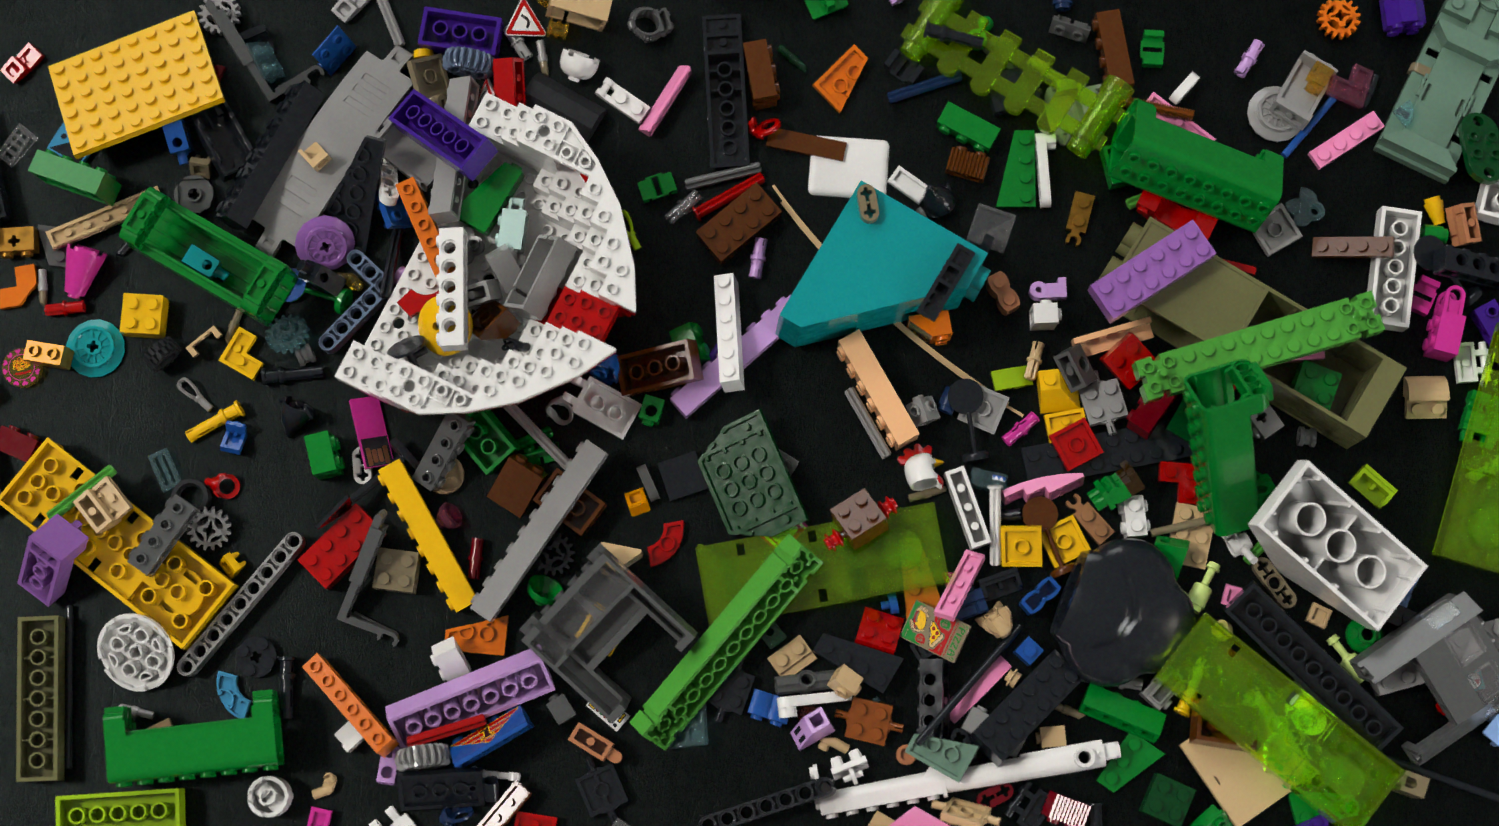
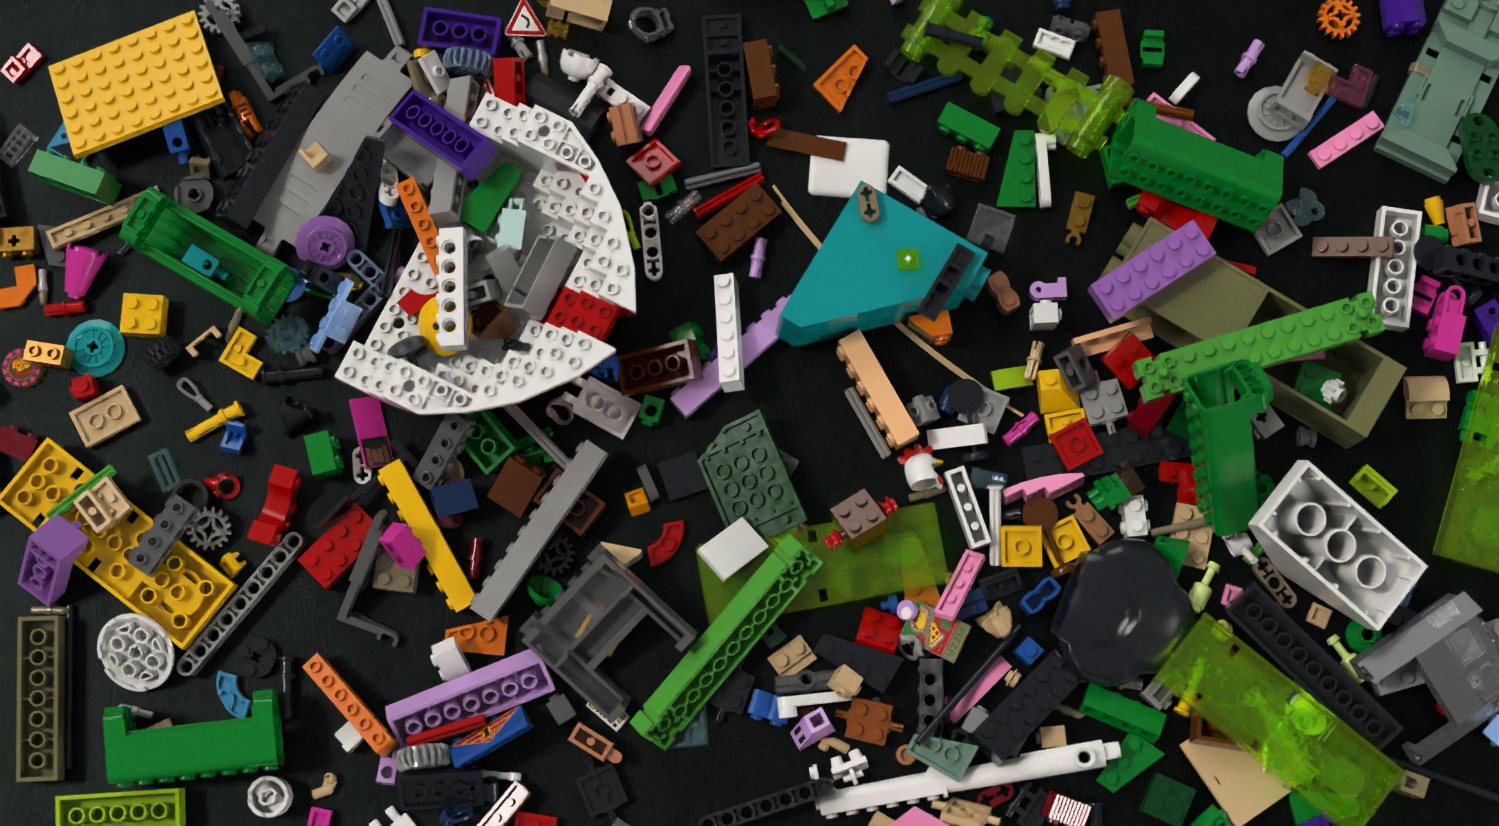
none -> dark tan piece [31,605,69,616]
none -> tan plate [69,385,142,449]
none -> red brick [70,374,101,402]
none -> orange hinge [229,90,263,139]
none -> red brick [247,464,302,547]
none -> light blue bracket [310,278,363,354]
none -> dark pink brick [378,522,427,570]
none -> white plate [418,50,450,94]
none -> dark blue slope [429,478,478,518]
none -> white pin [569,63,612,118]
none -> nougat brick [607,102,643,146]
none -> red tile [626,138,681,188]
none -> white beam [639,202,663,281]
none -> white tile [697,517,769,582]
none -> clear neon green tile [896,248,919,271]
none -> lavender tile [897,600,918,621]
none -> light grey piece [897,634,924,661]
none -> white tile [927,423,988,450]
none -> white plate [1032,28,1076,61]
none -> white gear [1321,379,1347,404]

